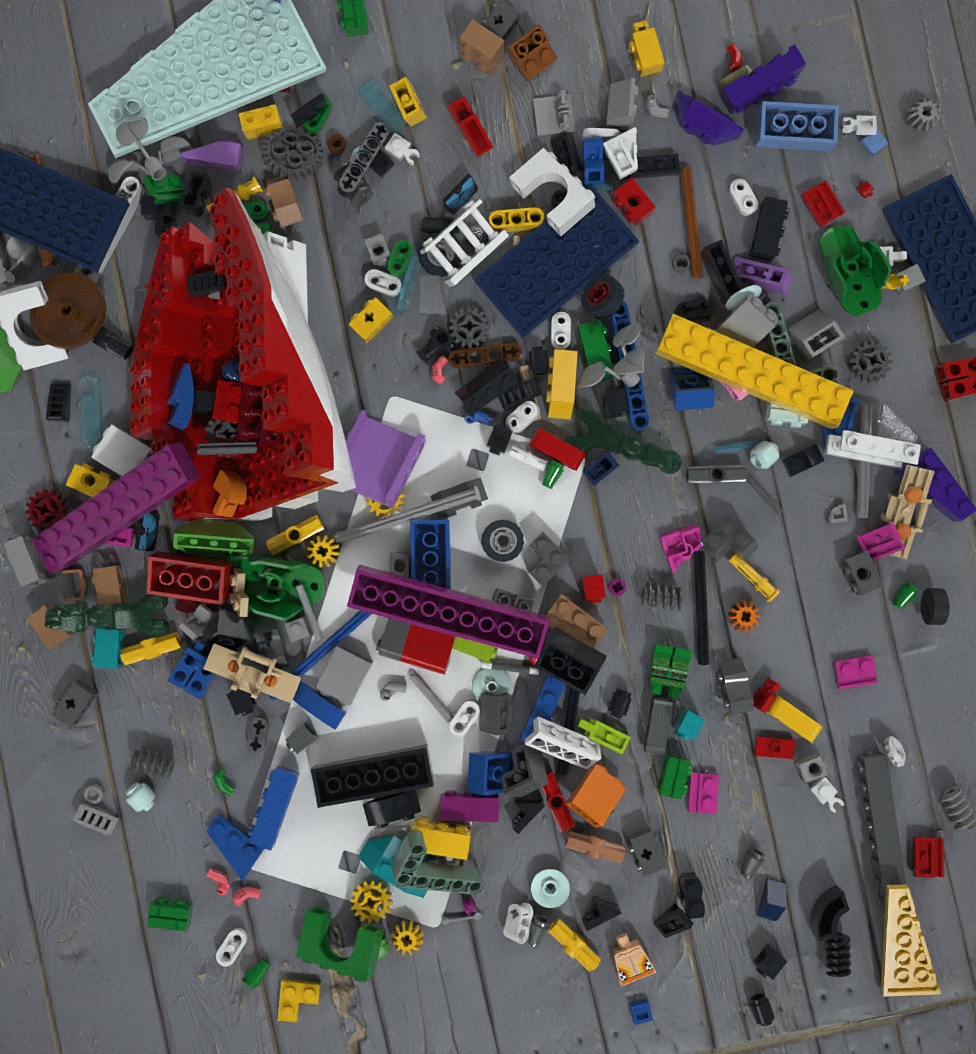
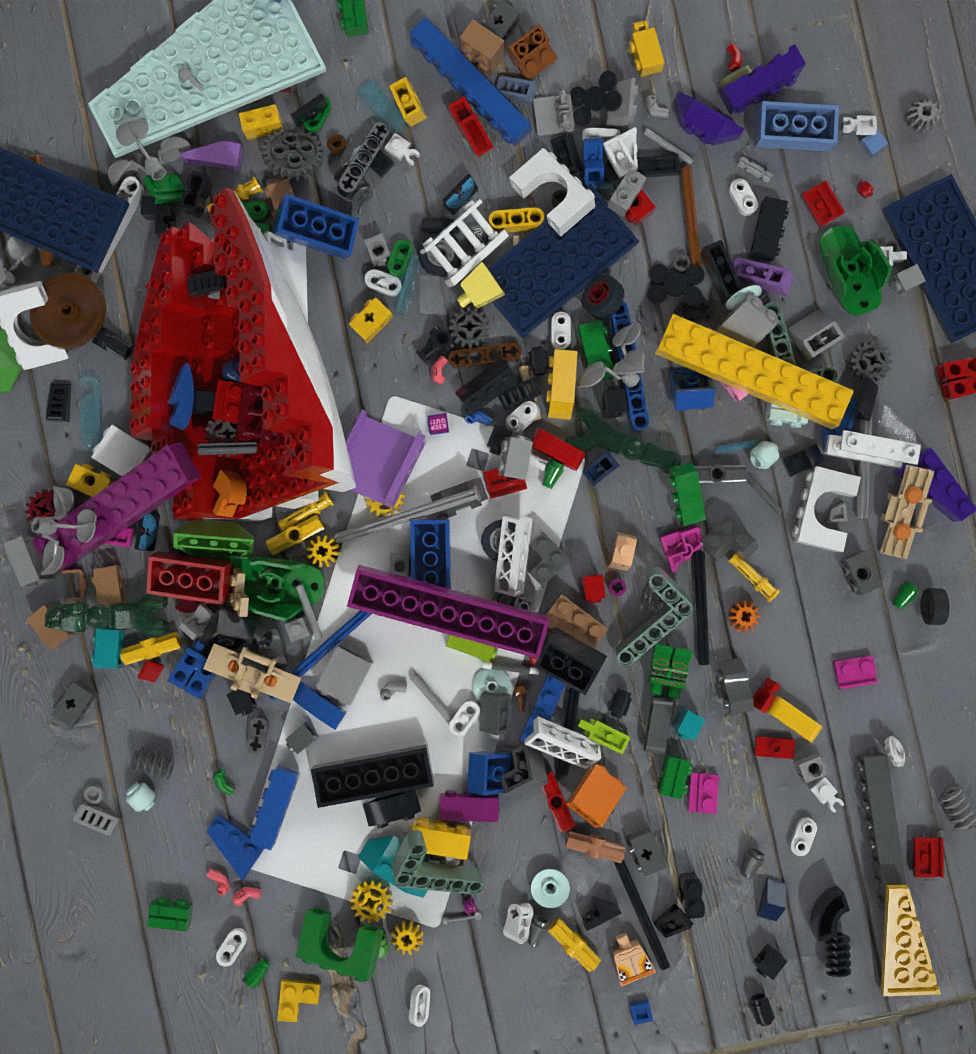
red door [376,618,456,675] -> none
black slope [512,800,545,834] -> none
dark pink plate [857,522,905,561] -> none
yellow axle [881,274,909,290] -> none
none -> light grey plant [31,486,97,575]
none -> red slope [138,659,164,682]
none -> light grey hand [178,68,204,92]
none -> blue brick [272,194,359,259]
none -> yellow pin [278,490,335,532]
none -> blue brick [409,17,531,147]
none -> white plate [409,985,430,1027]
none -> tile [428,413,449,435]
none -> light yellow torso [456,262,505,308]
none -> red plate [483,468,528,499]
none -> white fence [494,516,532,597]
none -> sand blue slope [496,75,537,105]
none -> light grey brick [497,437,533,480]
none -> dark orange hand [514,684,527,712]
none -> black piece [569,71,622,127]
none -> light grey brick [608,167,647,217]
none -> light nougat torso [608,532,637,571]
none -> black axle [615,860,670,970]
none -> sand green beam [616,567,693,666]
none -> light grey bar [643,128,694,165]
none -> black piece [647,264,705,306]
none -> green brick [668,462,706,526]
none -> light grey axle [737,156,773,183]
none -> white plate [789,817,817,856]
none -> white arch [792,466,861,552]
none -> black slope [855,376,878,421]

